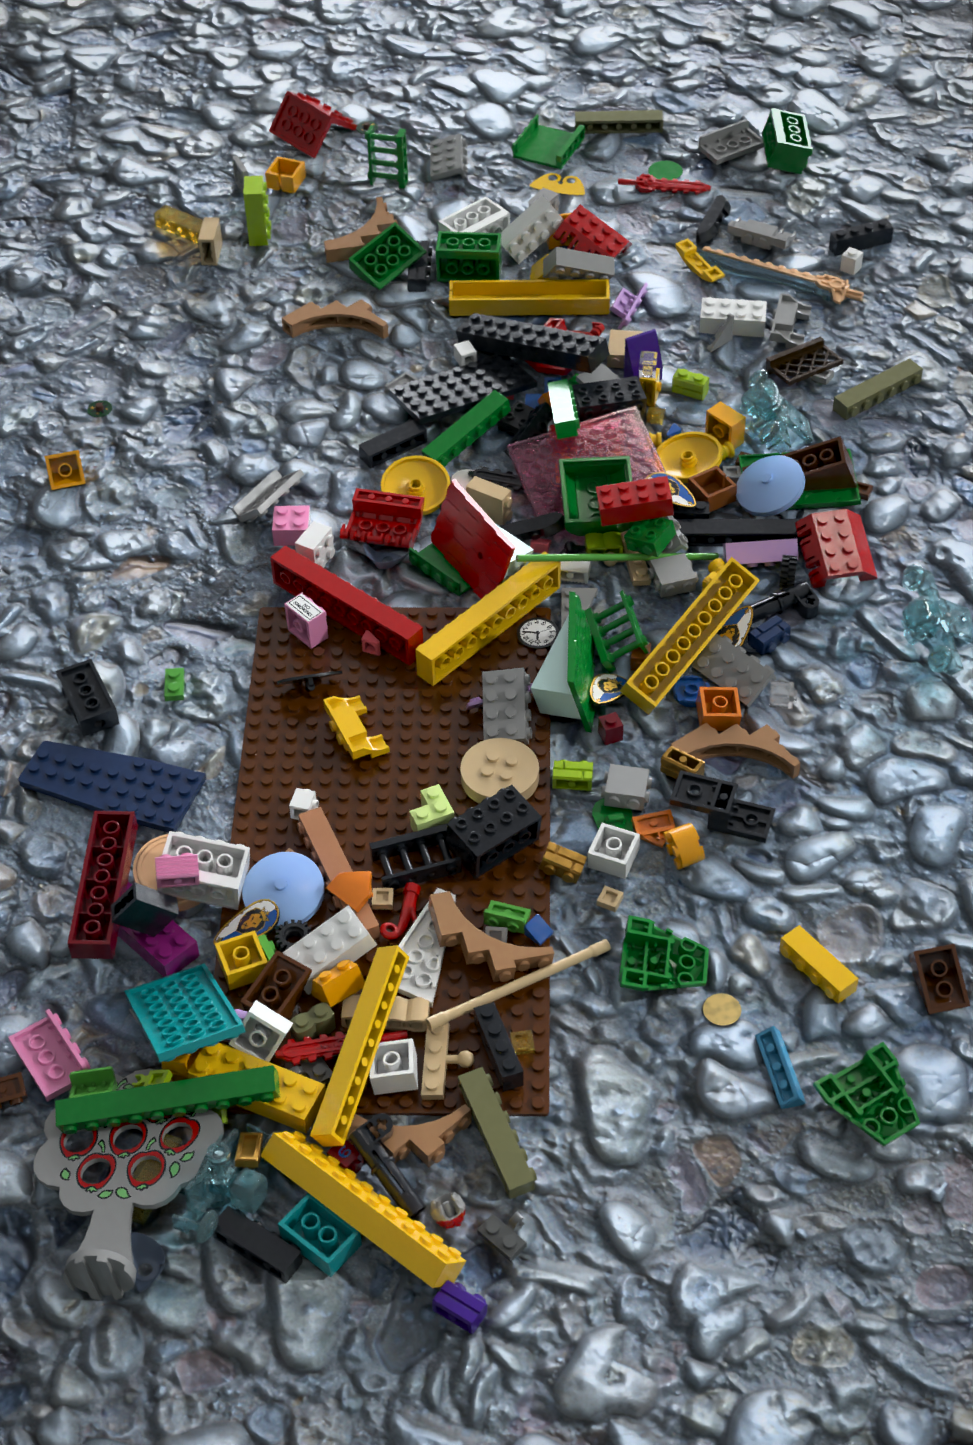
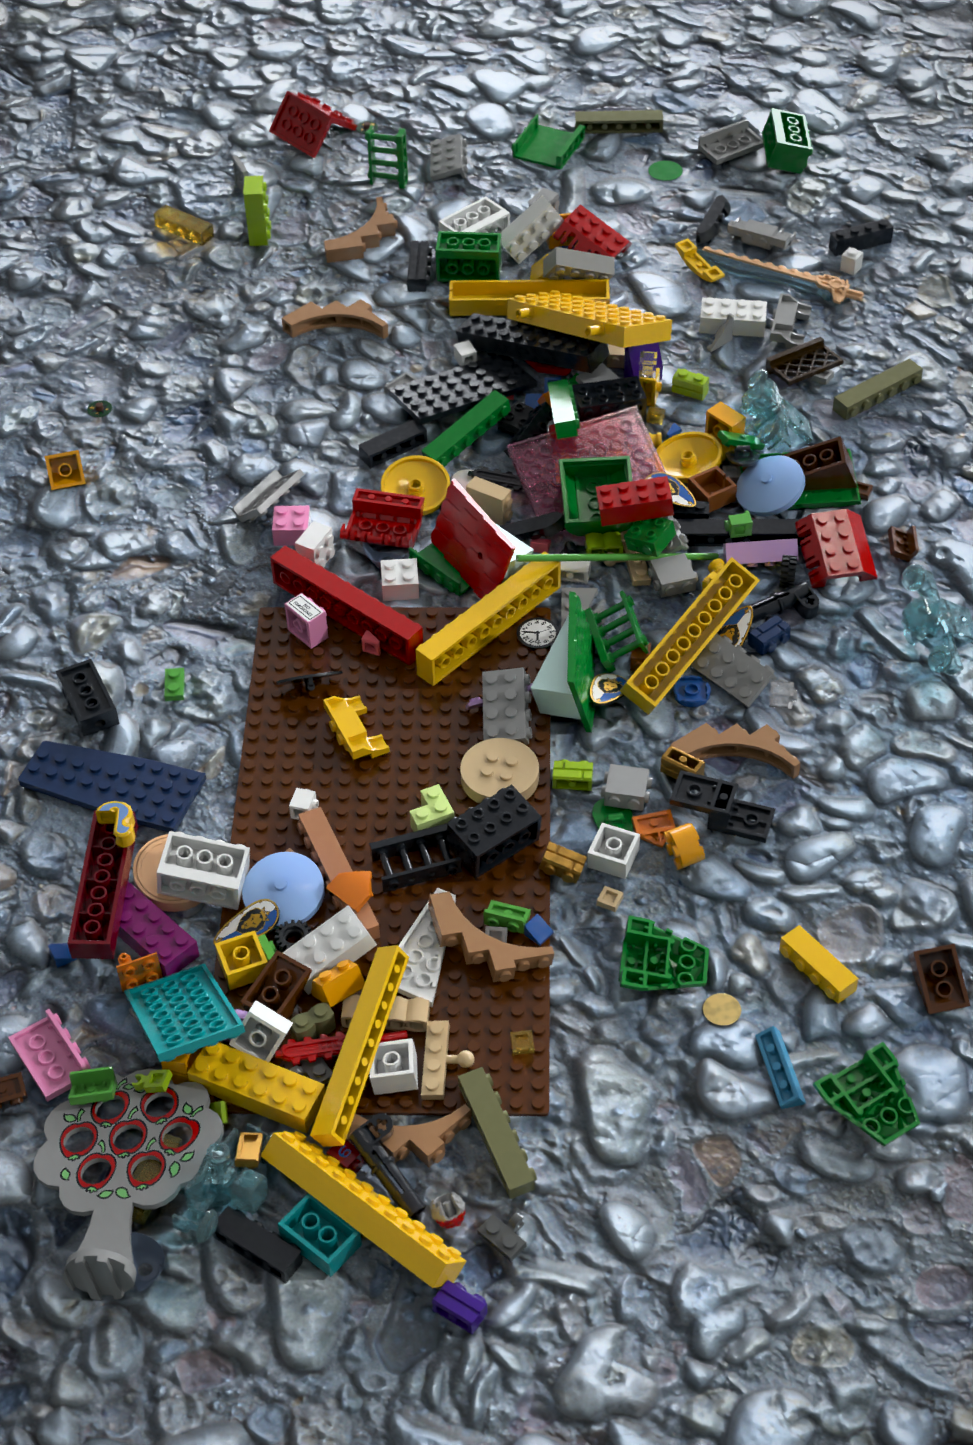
green brick [55,1065,280,1134] -> none
black brick [111,883,179,937] -> none
bright pink brick [155,853,199,888] -> none
tan brick [198,217,223,266] -> none
light orange piece [265,156,306,193] -> none
green slope [348,222,427,290] -> none
tan plate [372,888,394,910] -> none
red plant [380,882,421,940] -> none
tan piece [425,939,611,1031] -> none
black brick [474,1002,524,1092] -> none
yellow piece [529,173,585,195] -> none
dark red brick [598,712,624,746] -> none
lavender bracket [610,282,648,329] -> none
red bar [618,174,711,195] -> none
orange brick [696,687,742,731] -> none
none -> blue slope [48,943,77,968]
none -> yellow animal [96,801,136,848]
none -> orange hinge [116,952,163,992]
none -> white brick [381,558,419,601]
none -> yellow brick [507,290,672,348]
none -> green tile [717,430,765,451]
none -> bright green brick [724,510,753,538]
none -> black shield [725,445,760,467]
none -> reddish brown bracket [888,525,919,562]

